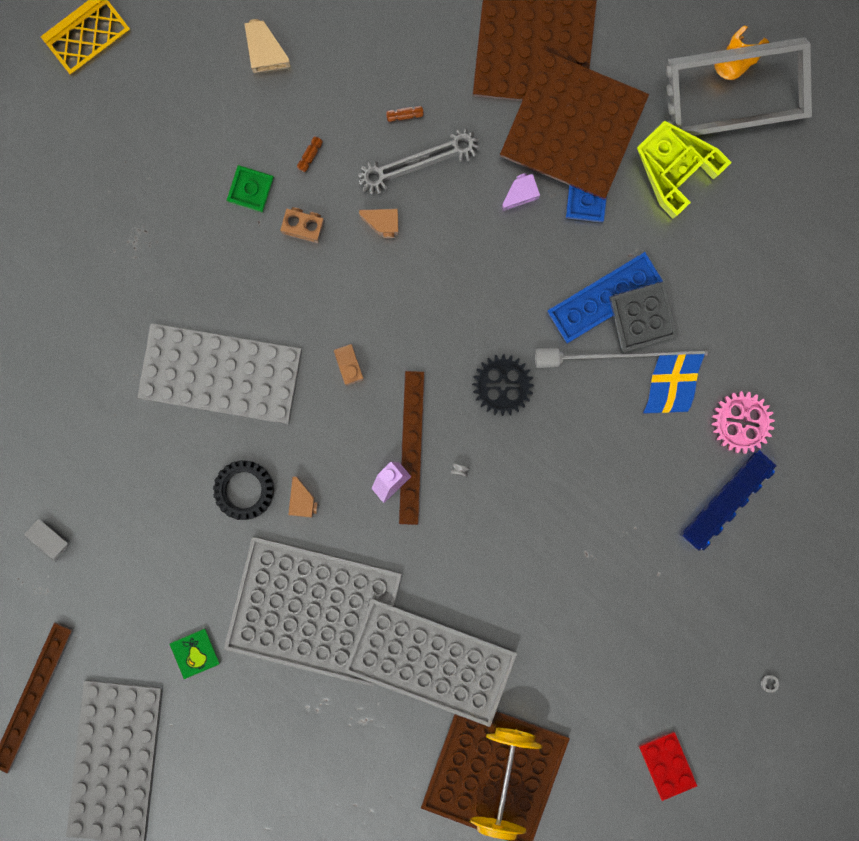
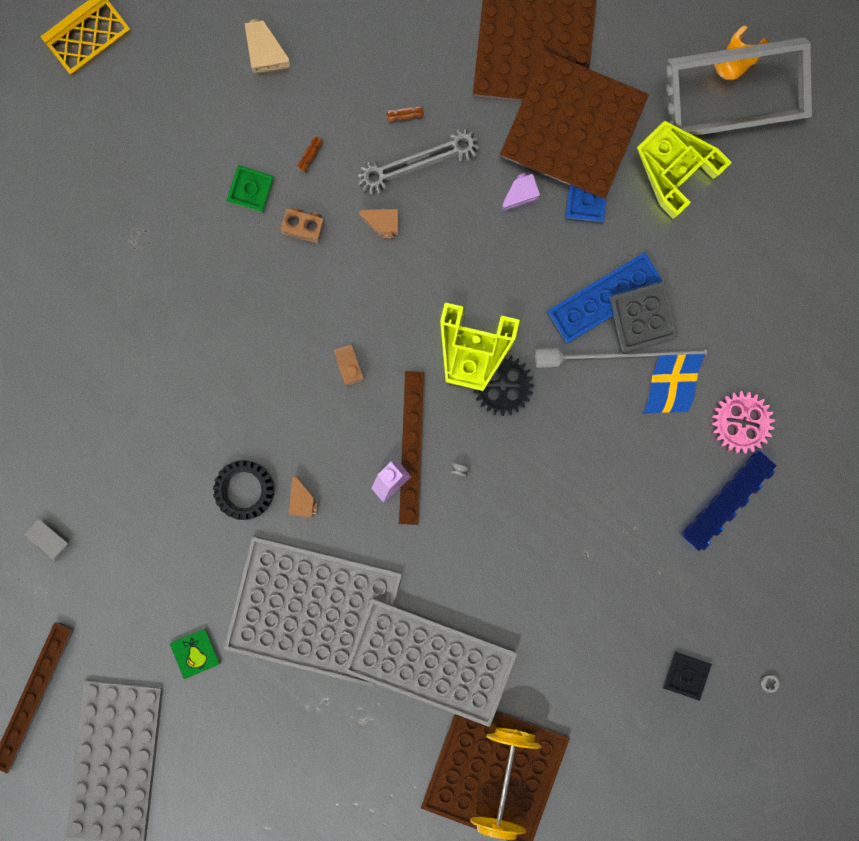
light grey plate [137,323,302,424] -> none
red plate [638,731,697,801] -> none
none -> neon yellow wedge [440,303,521,391]
none -> black tile [662,651,712,701]

